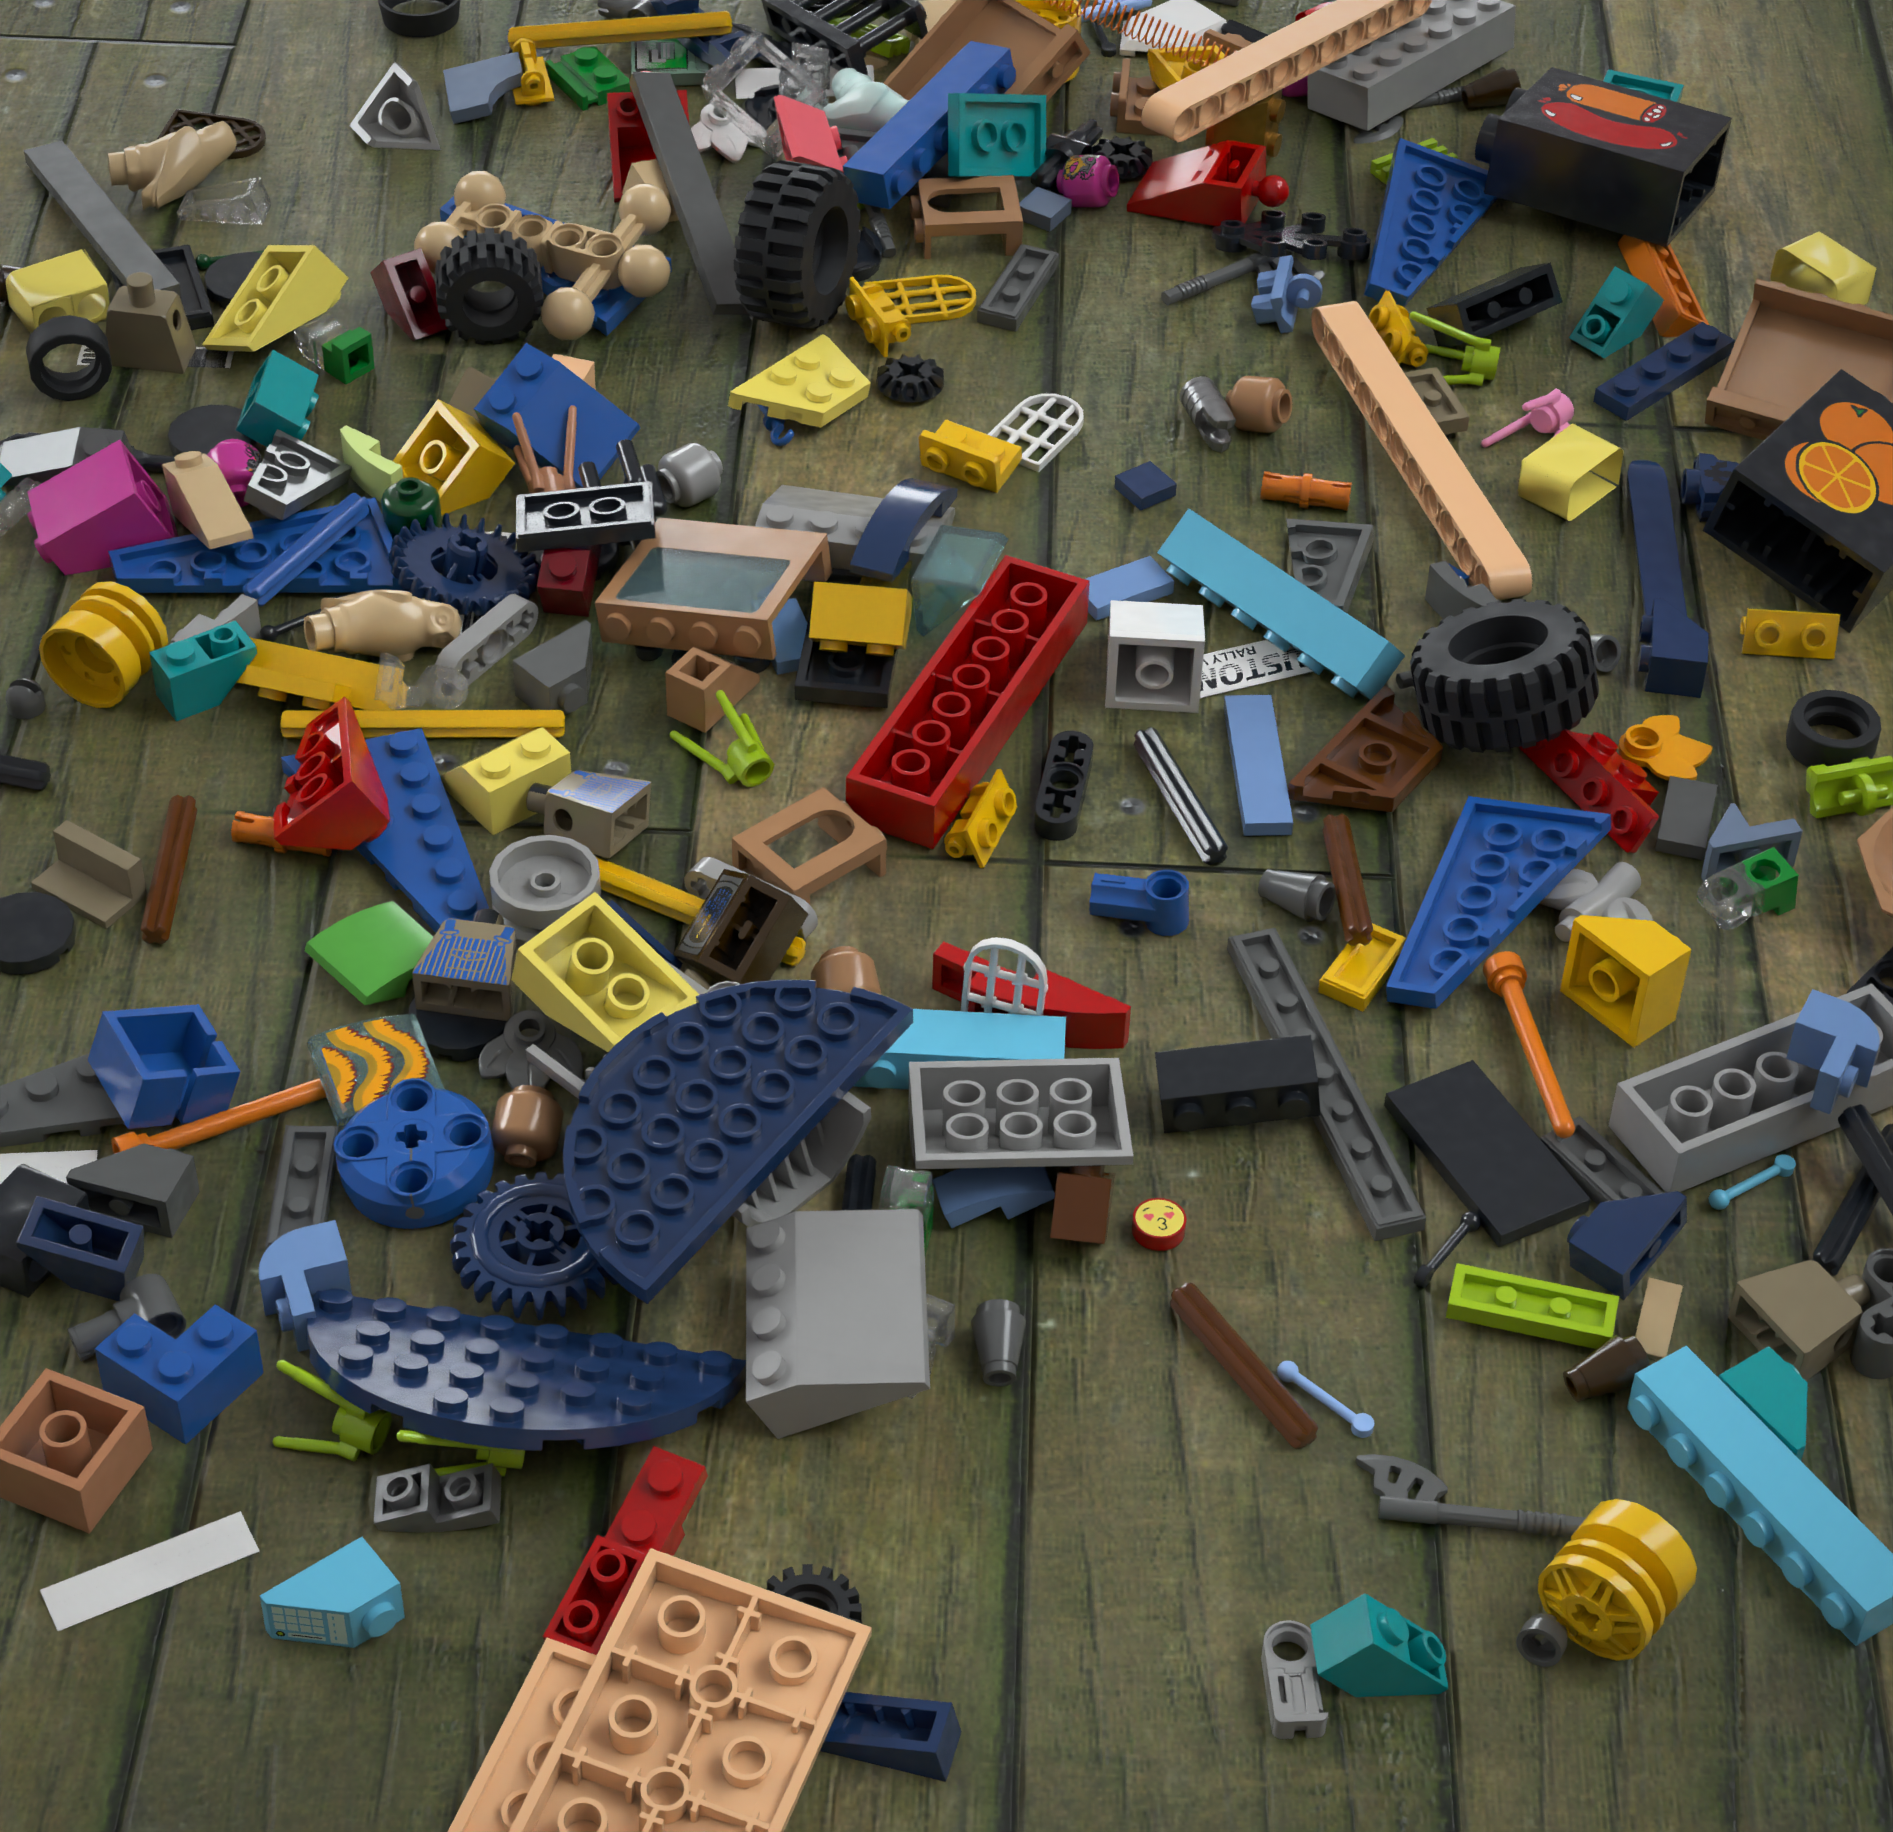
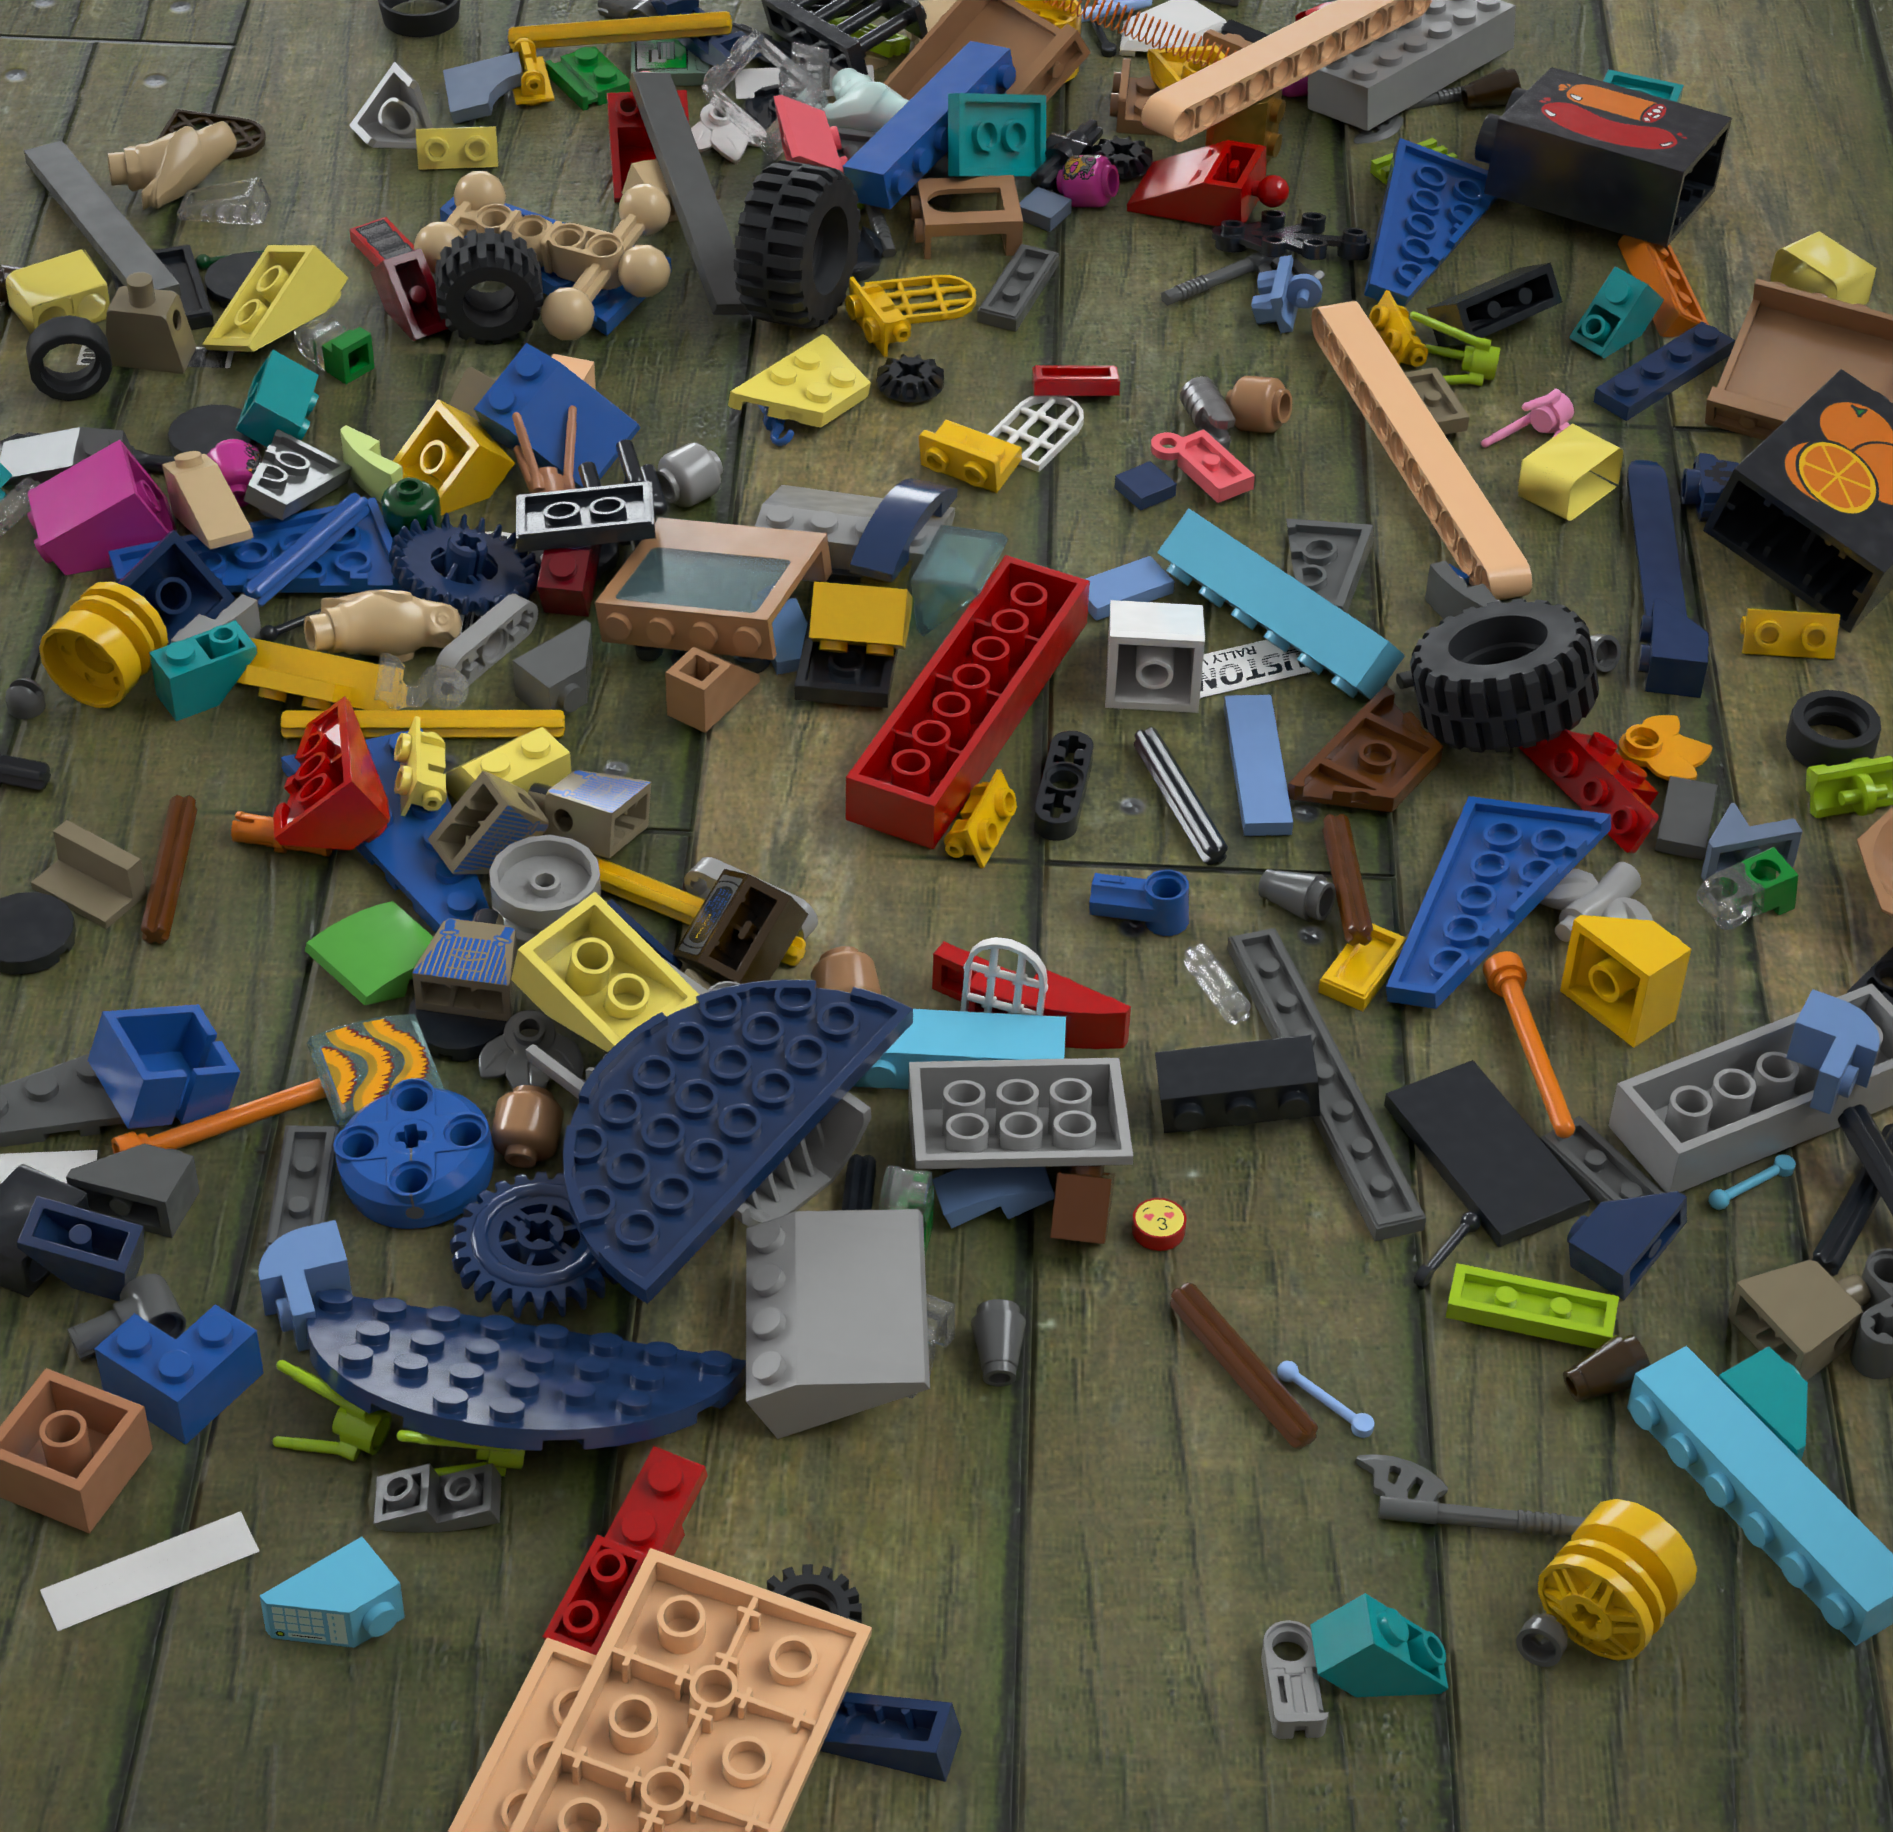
lime plant [670,690,775,787] -> none
medium nougat panel [732,787,887,905] -> none
orange pin [1260,471,1352,511] -> none
tan piece [1635,1277,1683,1361] -> none
none -> dark blue slope [118,530,236,645]
none -> tile [350,217,414,267]
none -> light yellow hinge [394,716,447,816]
none -> light yellow hinge [416,126,498,170]
none -> dark tan torso [428,771,549,874]
none -> red tile [1032,365,1120,396]
none -> coral hinge [1151,429,1255,503]
none -> clear axle [1184,943,1251,1025]

